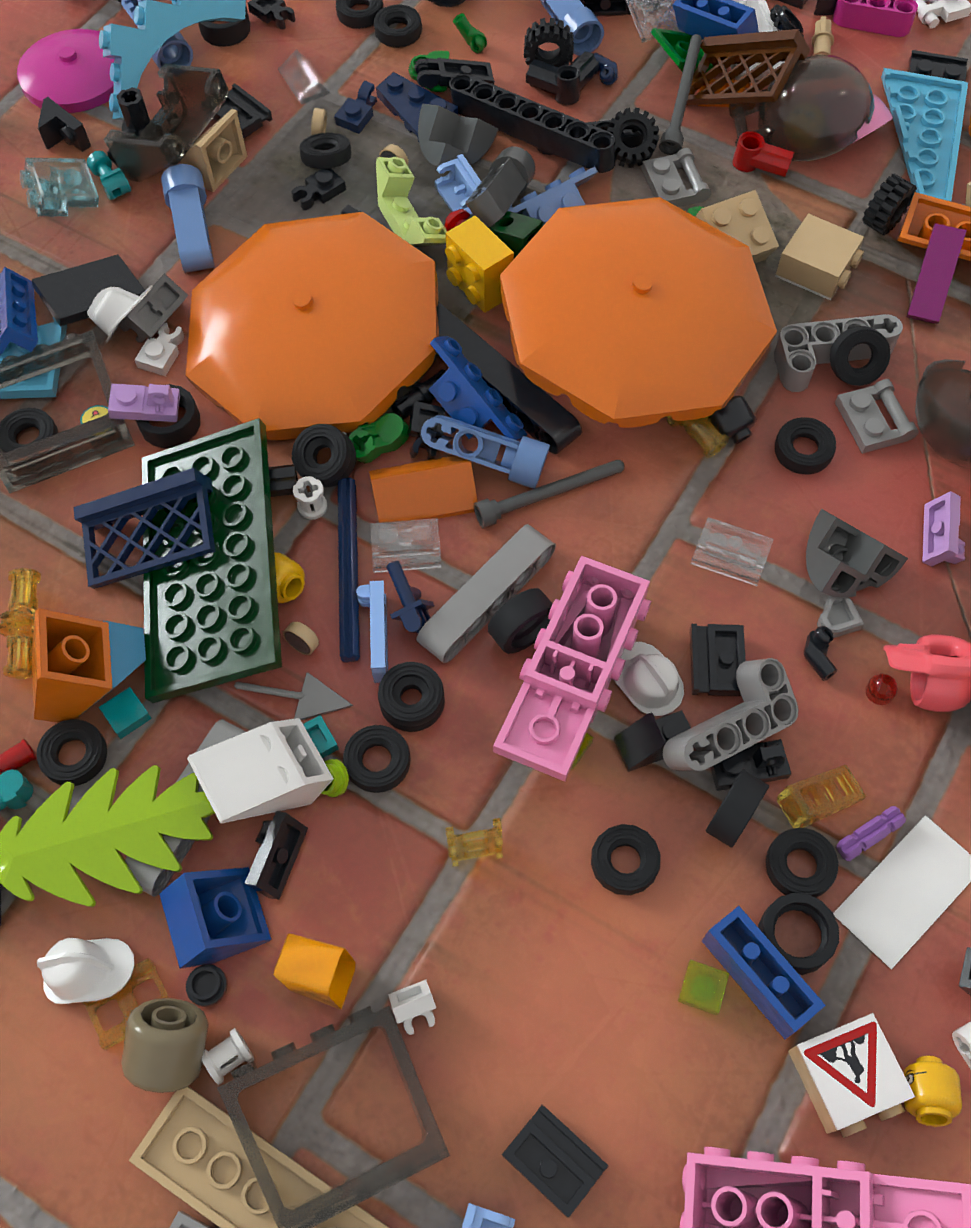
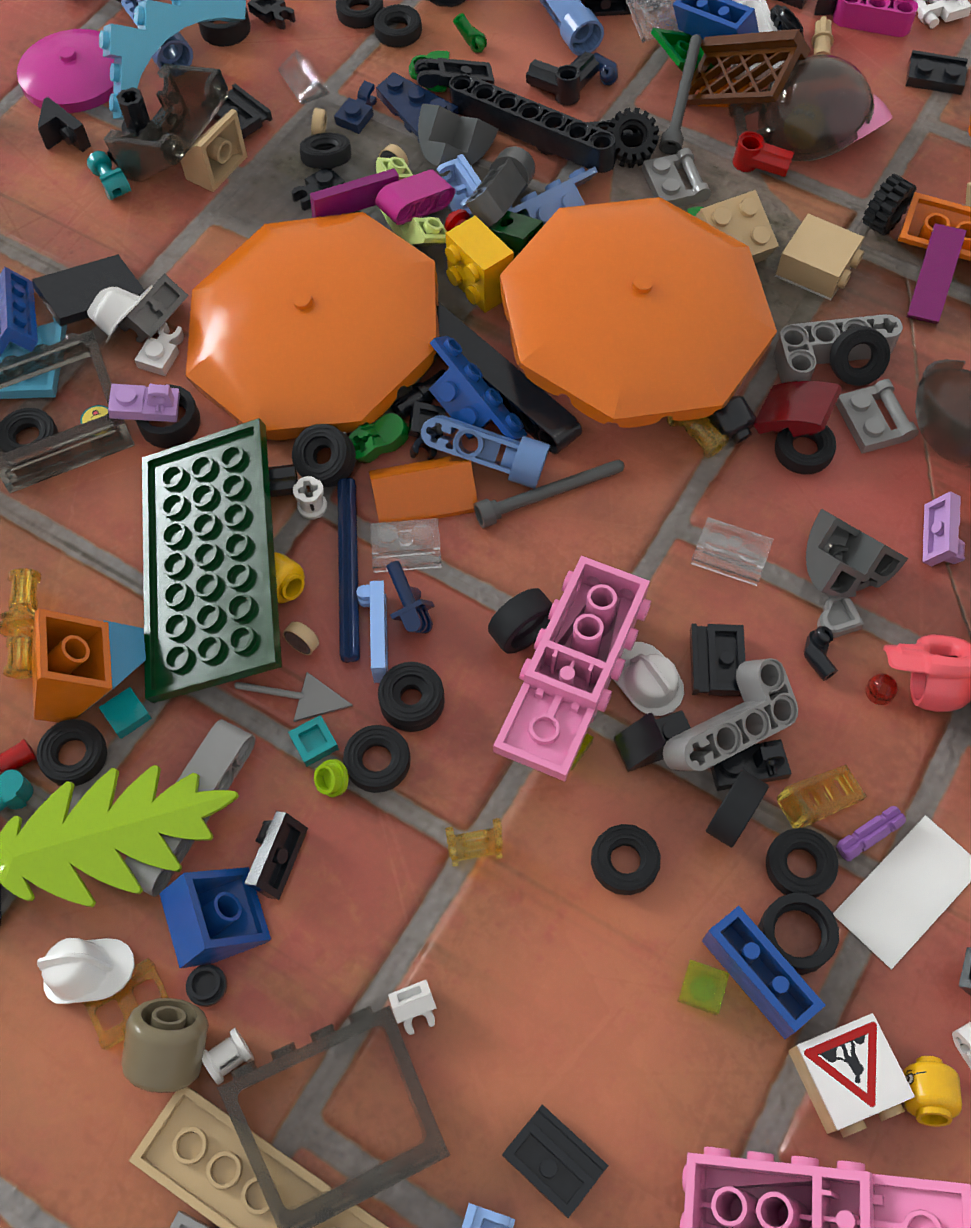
clear light blue plate [20,158,99,217] -> none
dark blue fence [73,468,215,589] -> none
medium blue beam [161,164,215,273] -> none
white slope [187,718,334,824] -> none
light orange piece [273,933,356,1010] -> none
light grey beam [416,524,556,663] -> none
black tyre [524,18,574,68] -> none
medium azure wing [881,68,968,201] -> none
none -> magenta tile [310,168,399,218]
none -> dark pink beam [375,169,455,225]
none -> dark red slope [753,381,842,437]

